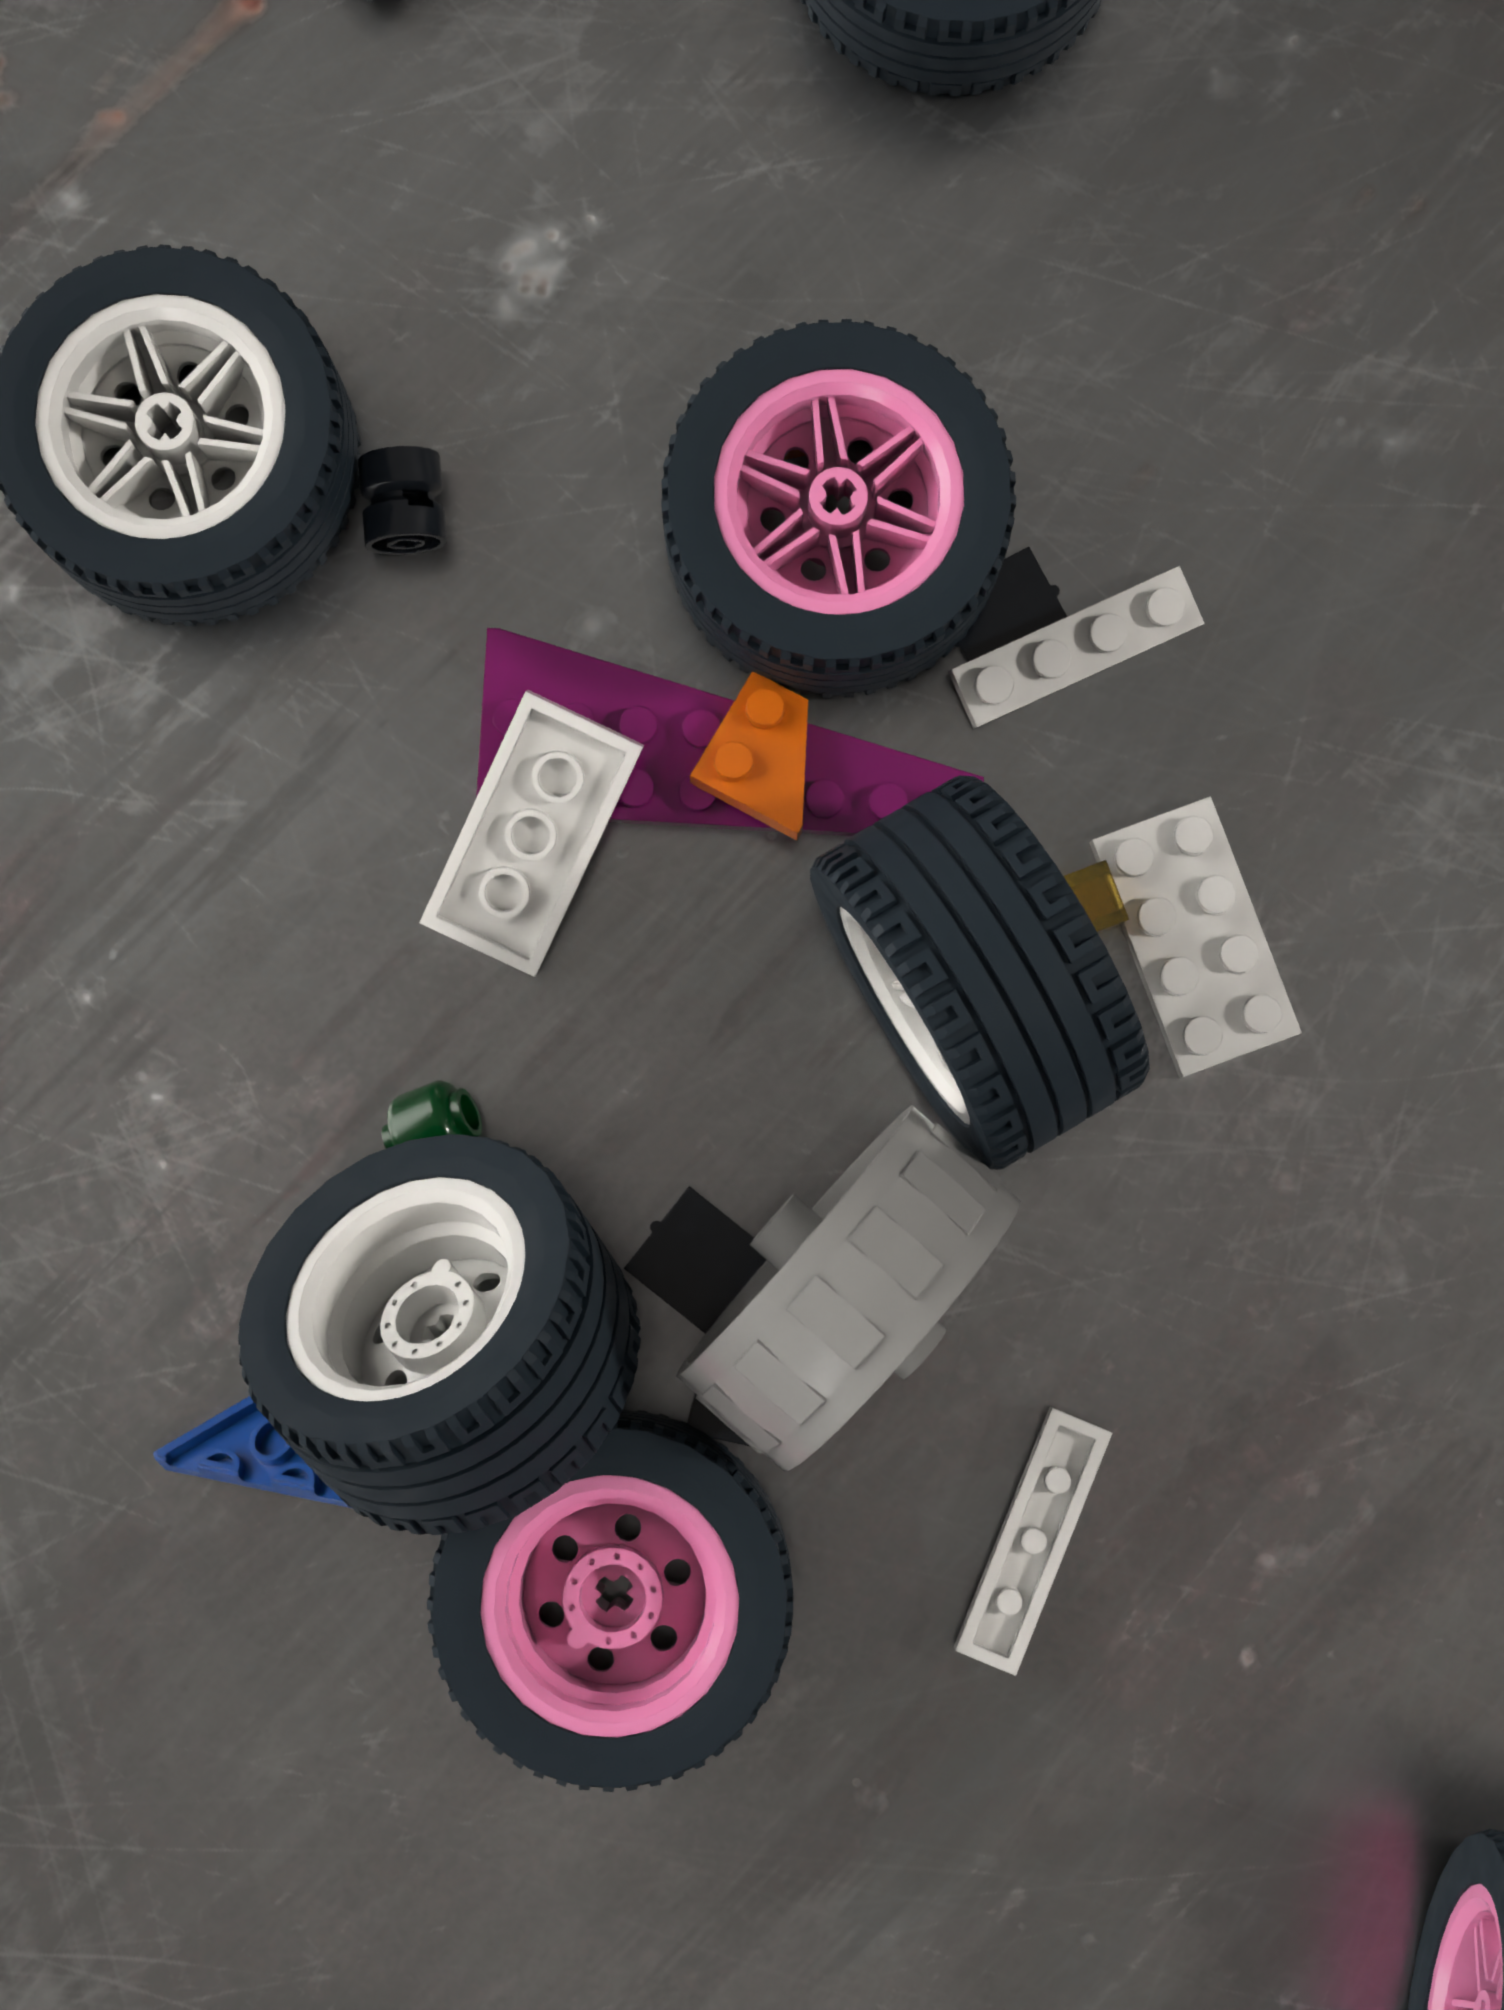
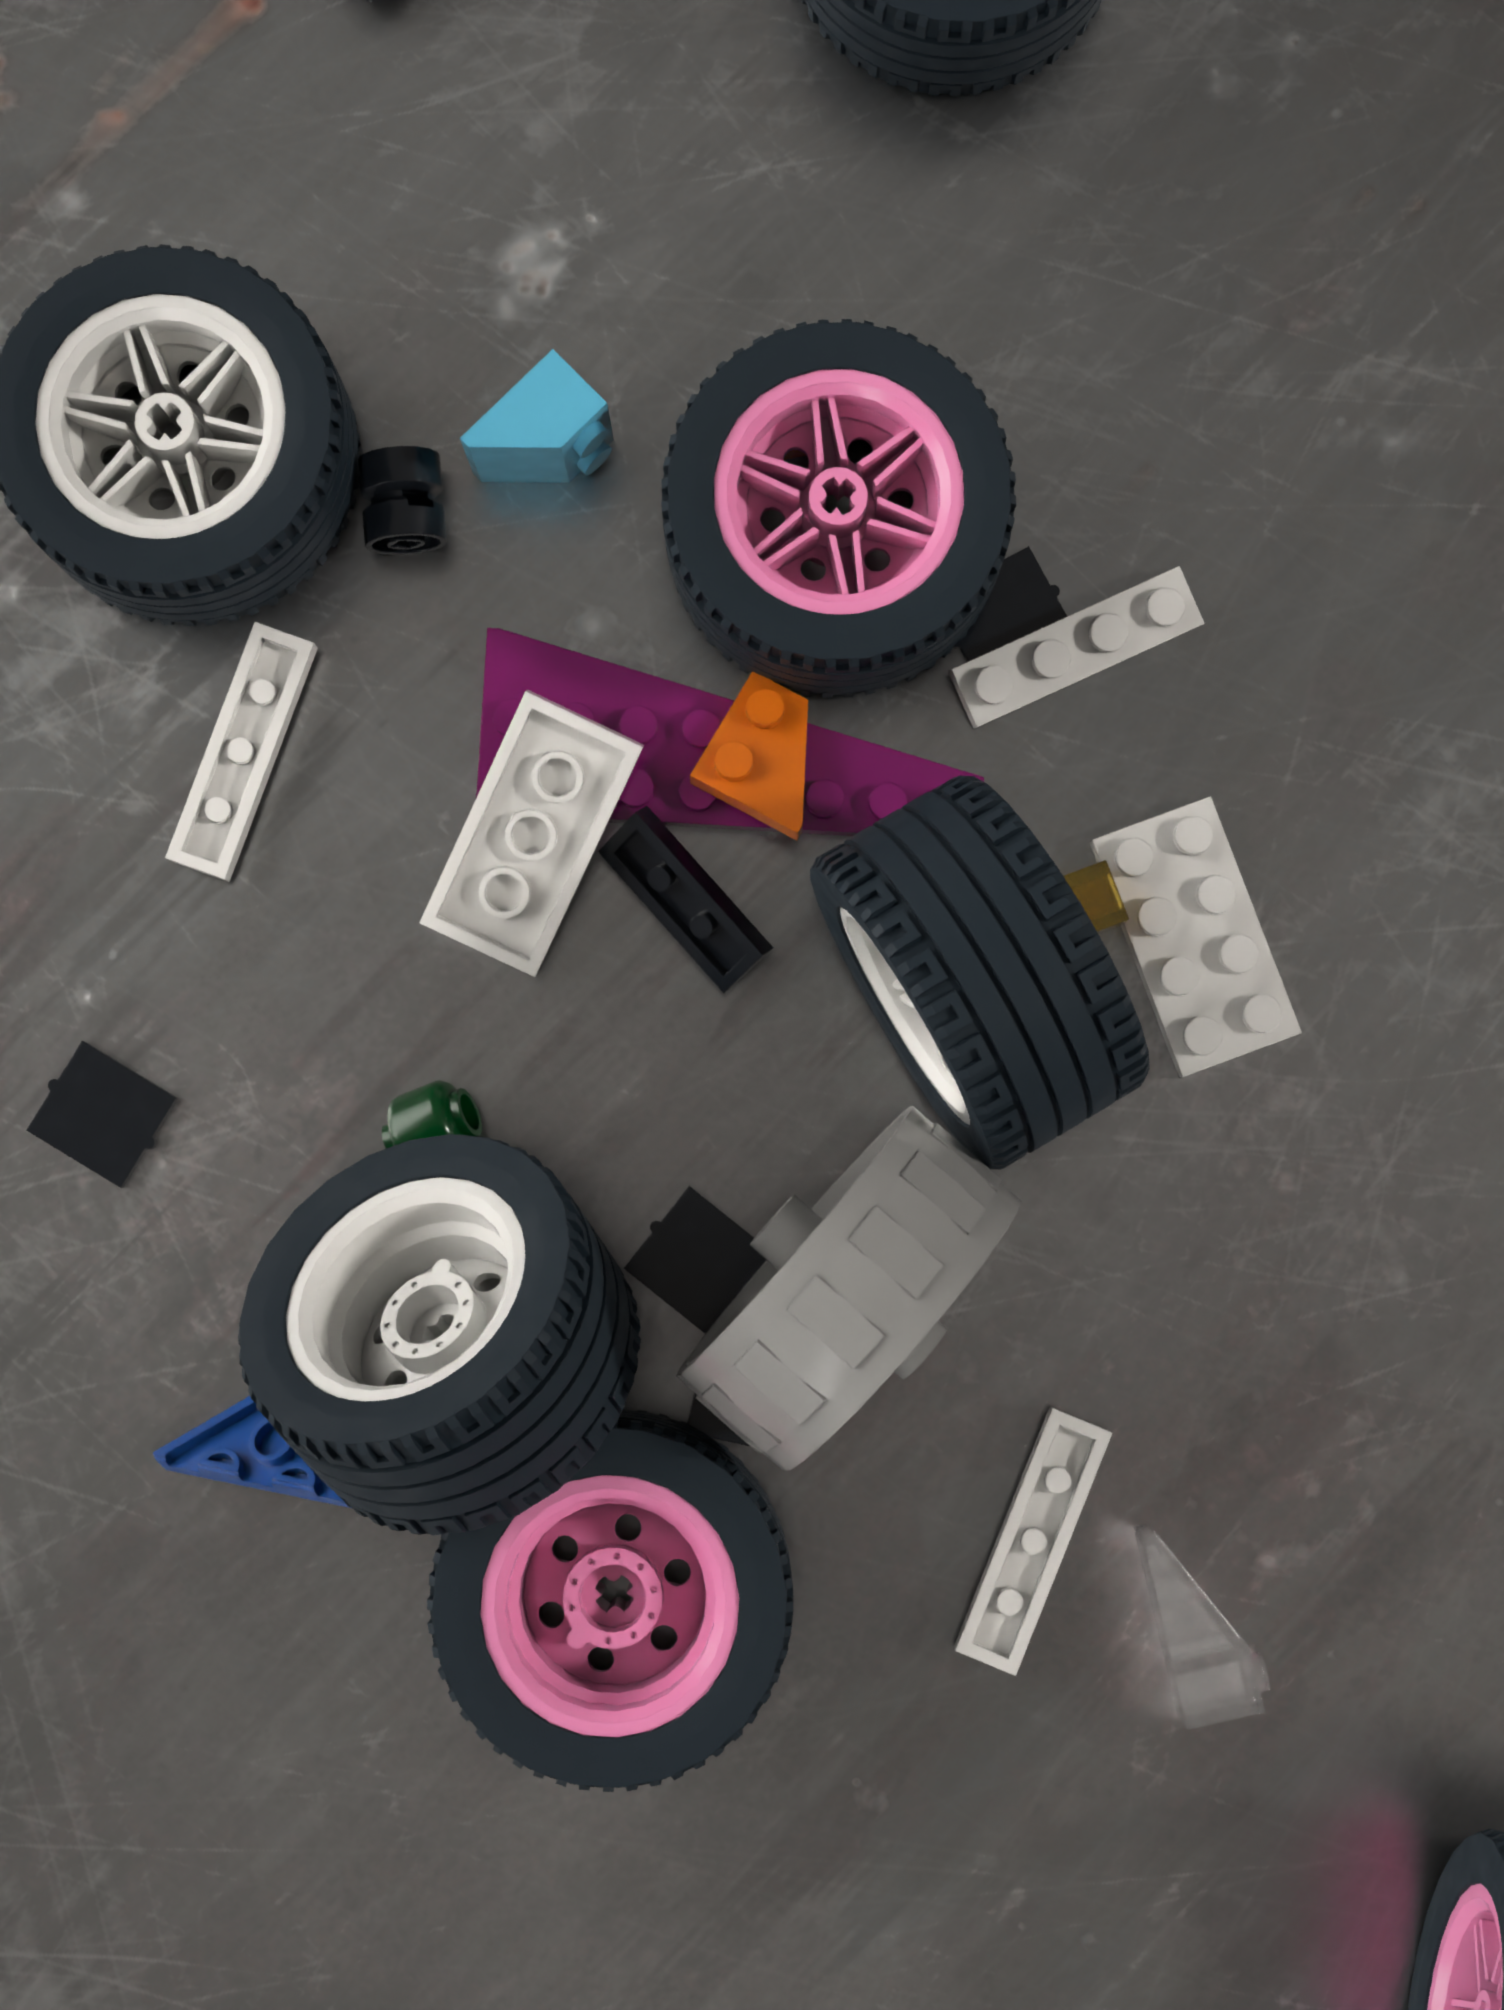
none -> black piece [26,1041,179,1188]
none -> white plate [165,622,318,882]
none -> medium azure slope [460,349,614,483]
none -> black plate [598,806,774,993]
none -> clear slope [1134,1524,1270,1730]

